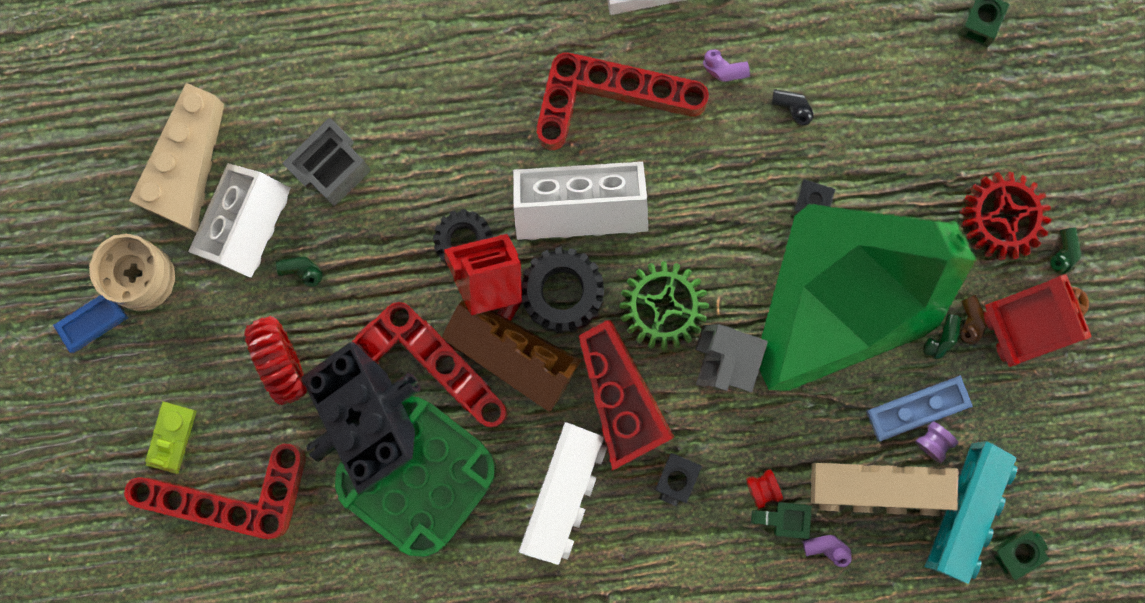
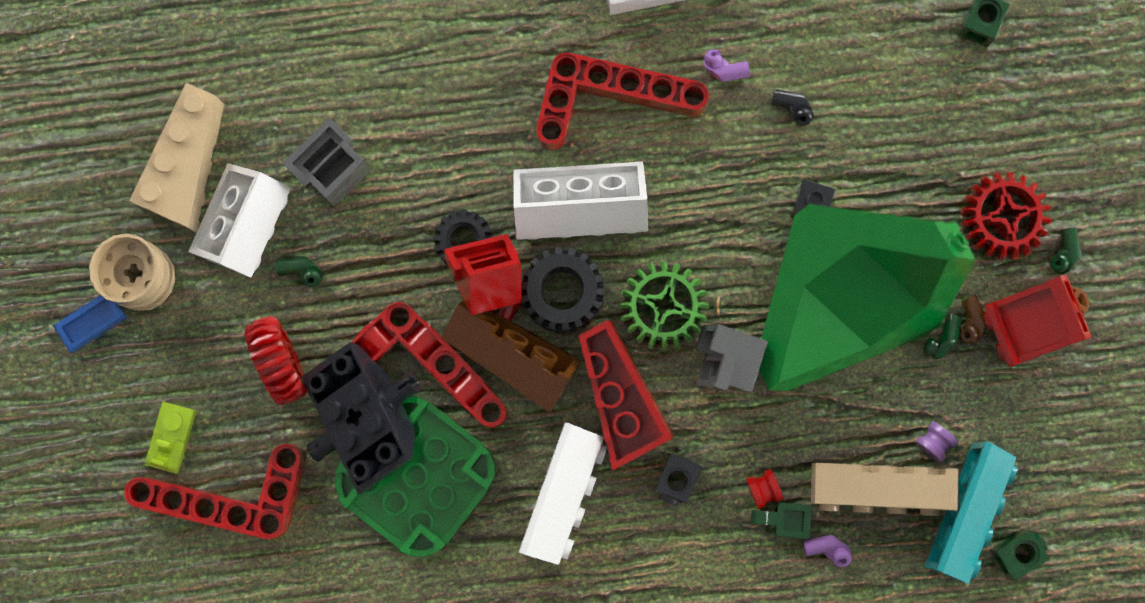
medium blue tile [866,375,973,442] -> none

